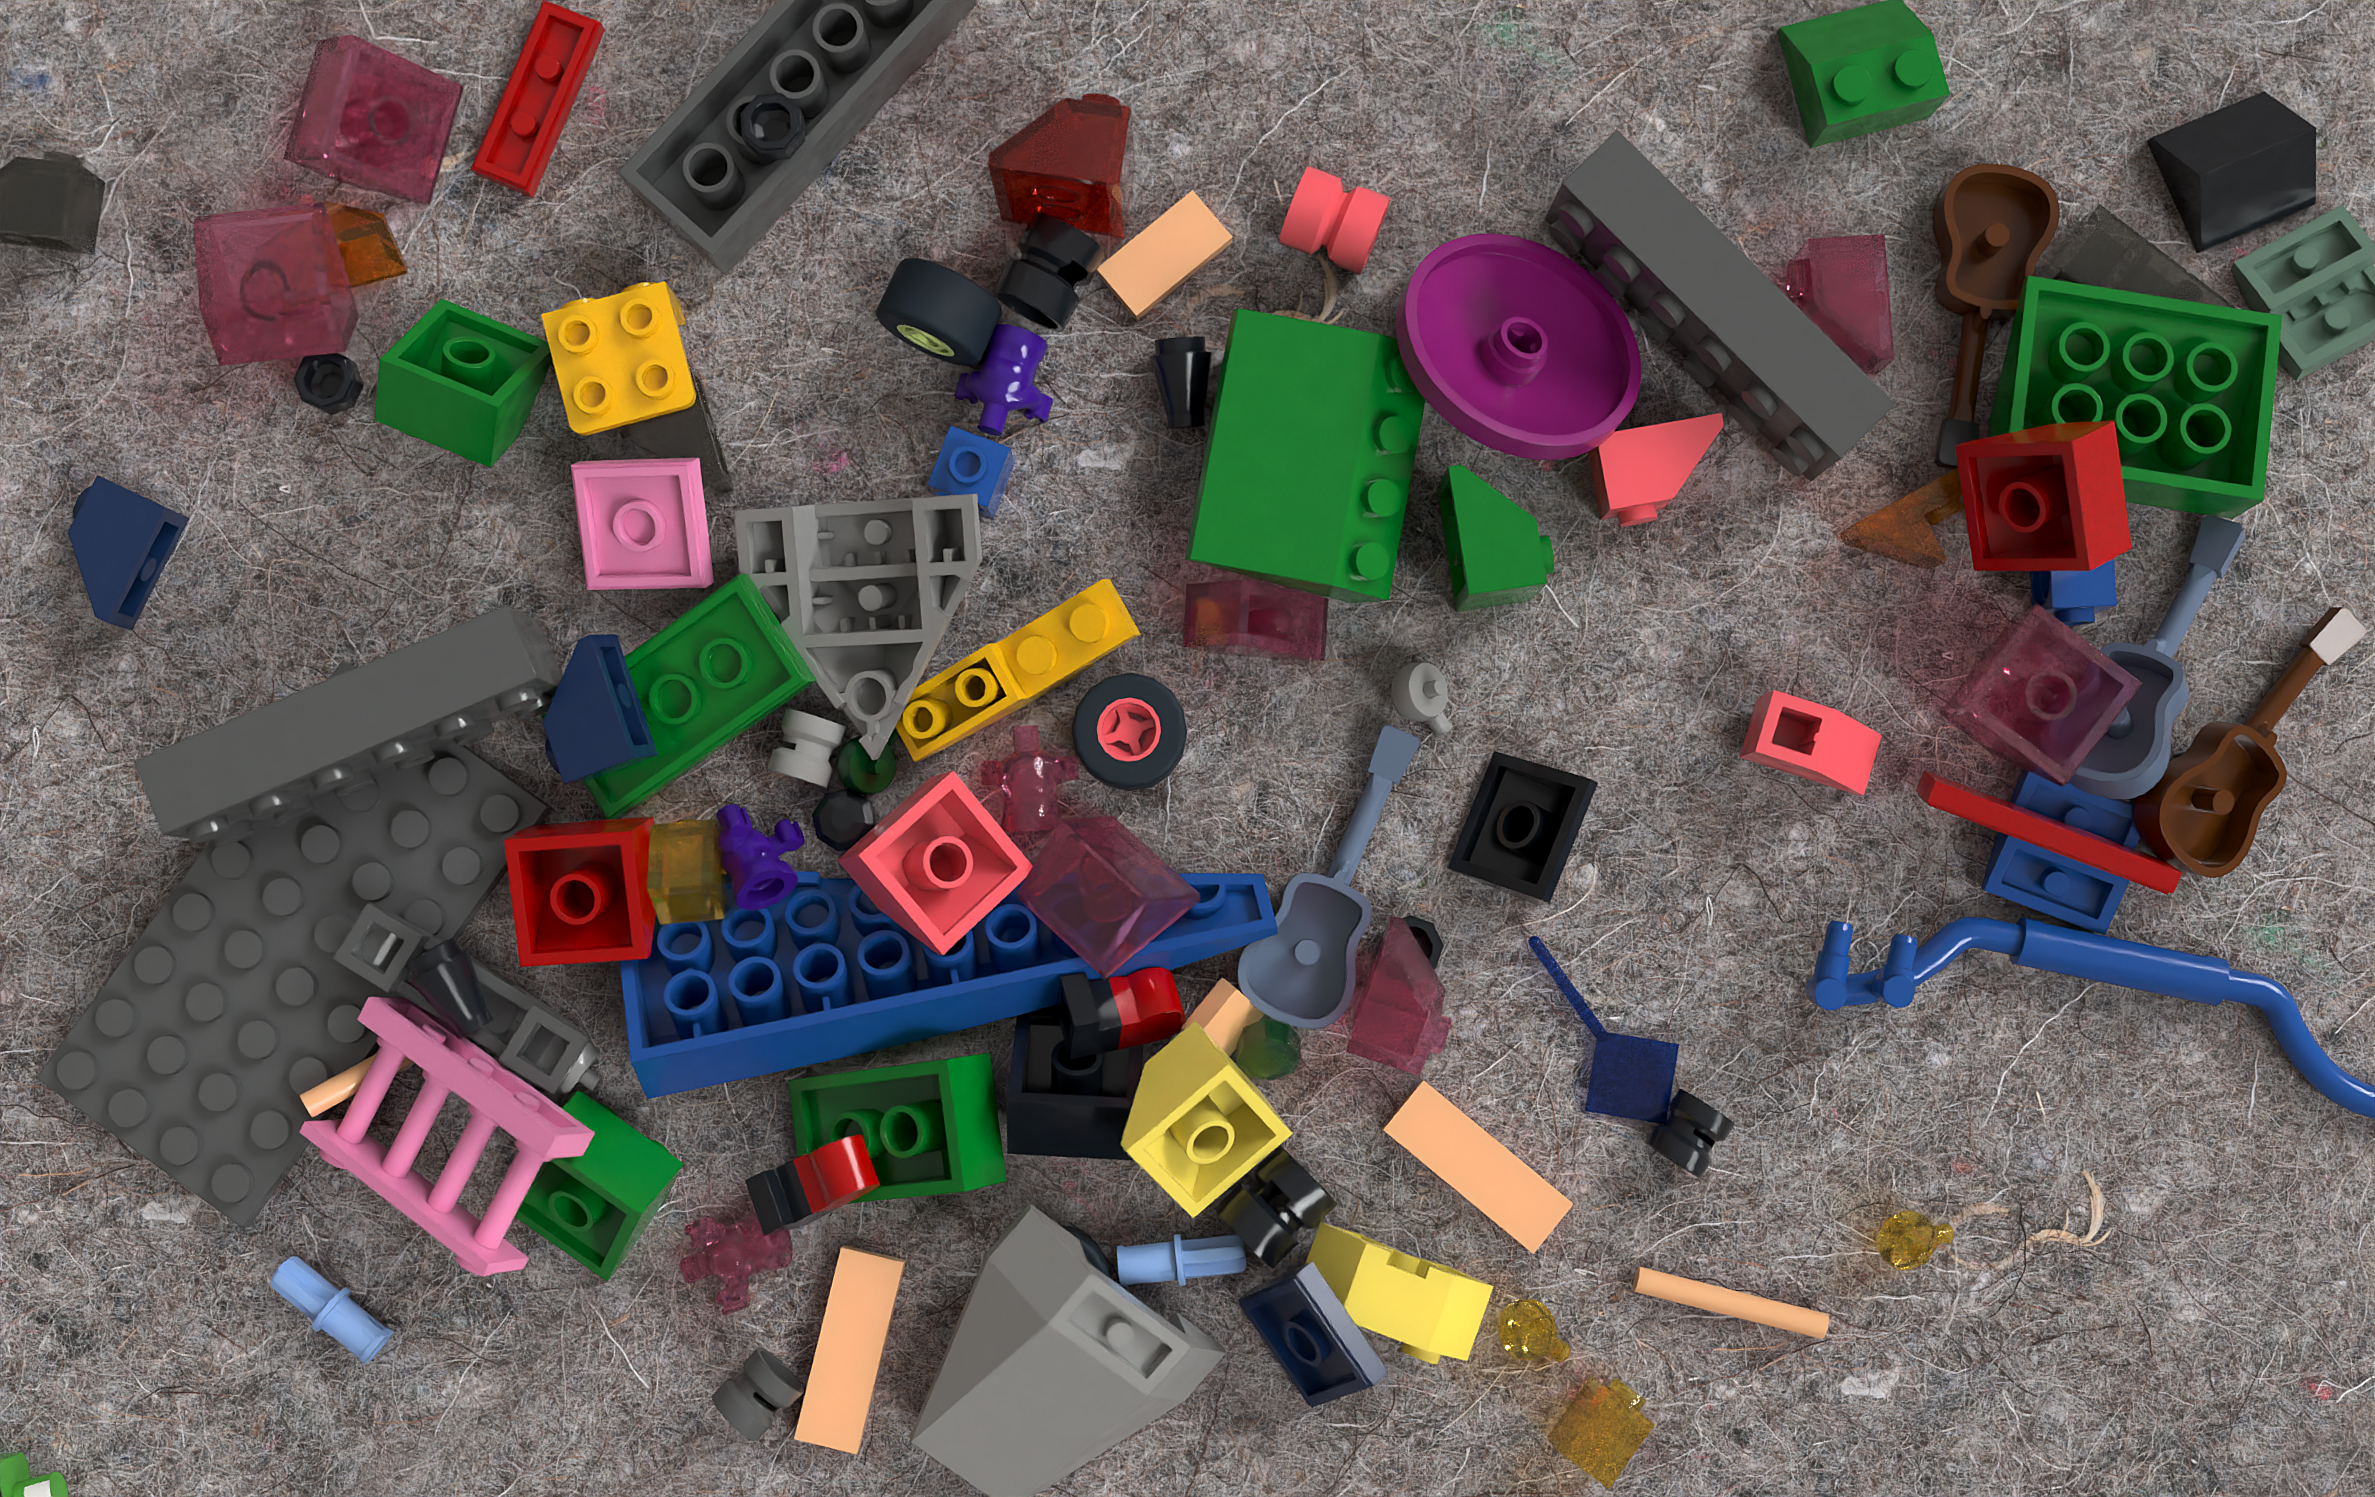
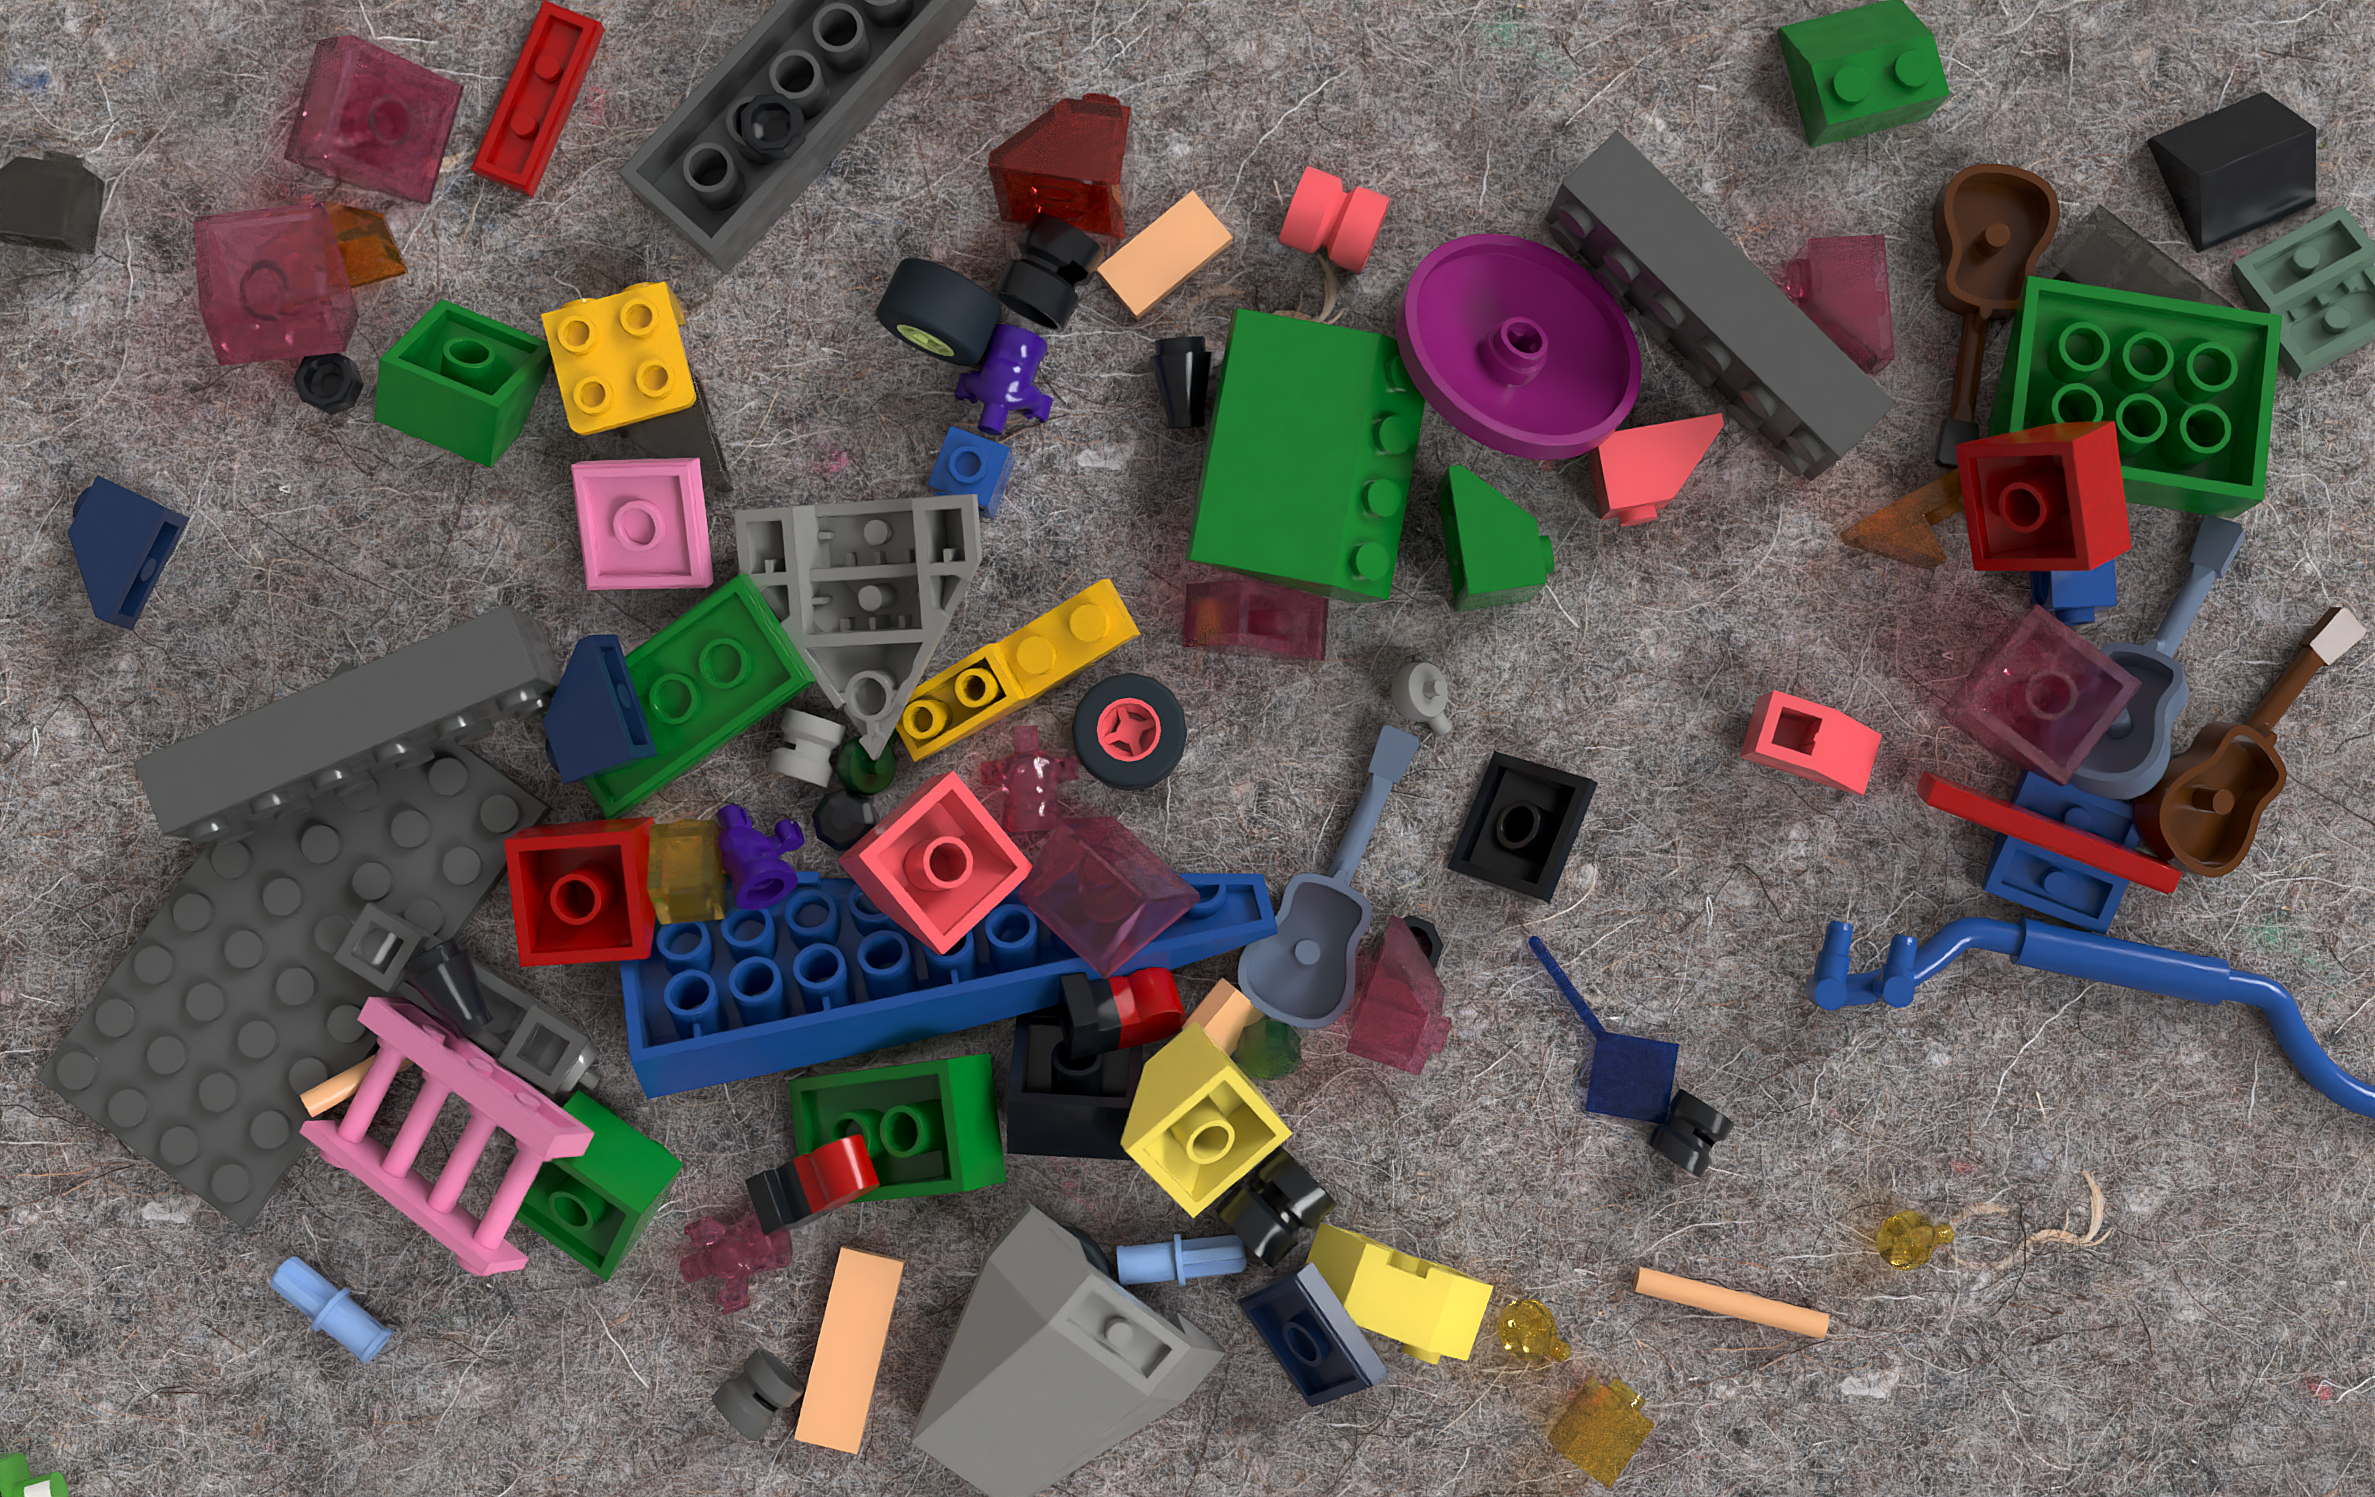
light nougat tile [1381,1079,1573,1254] -> none

